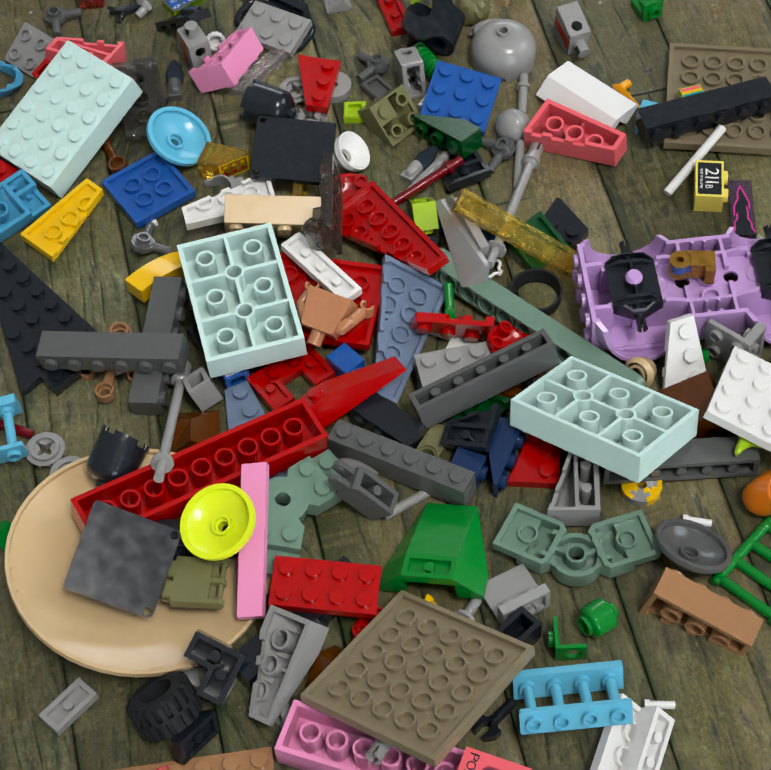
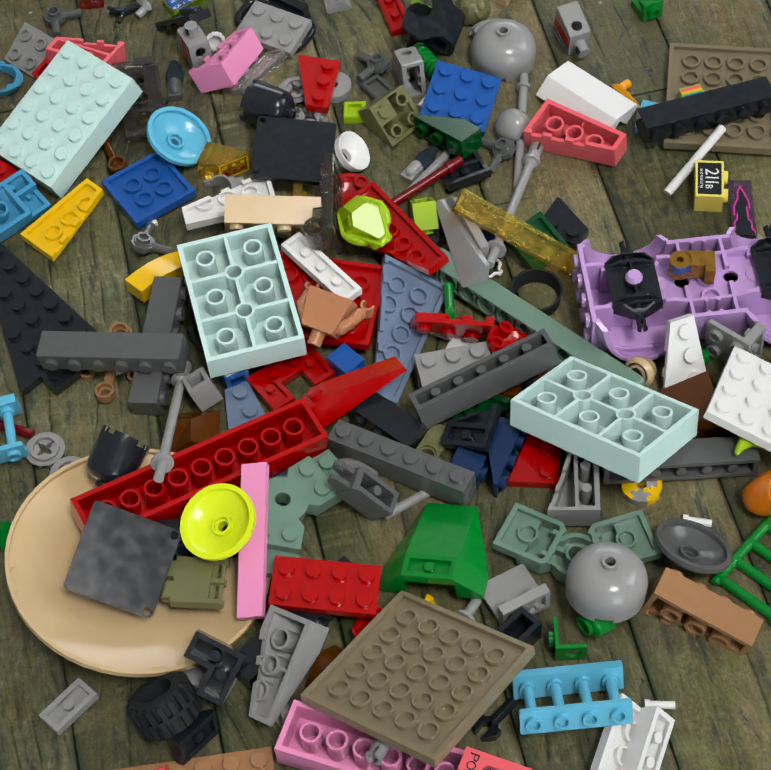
none -> lime helmet [337,196,392,250]
none -> light grey cylinder [565,542,648,623]

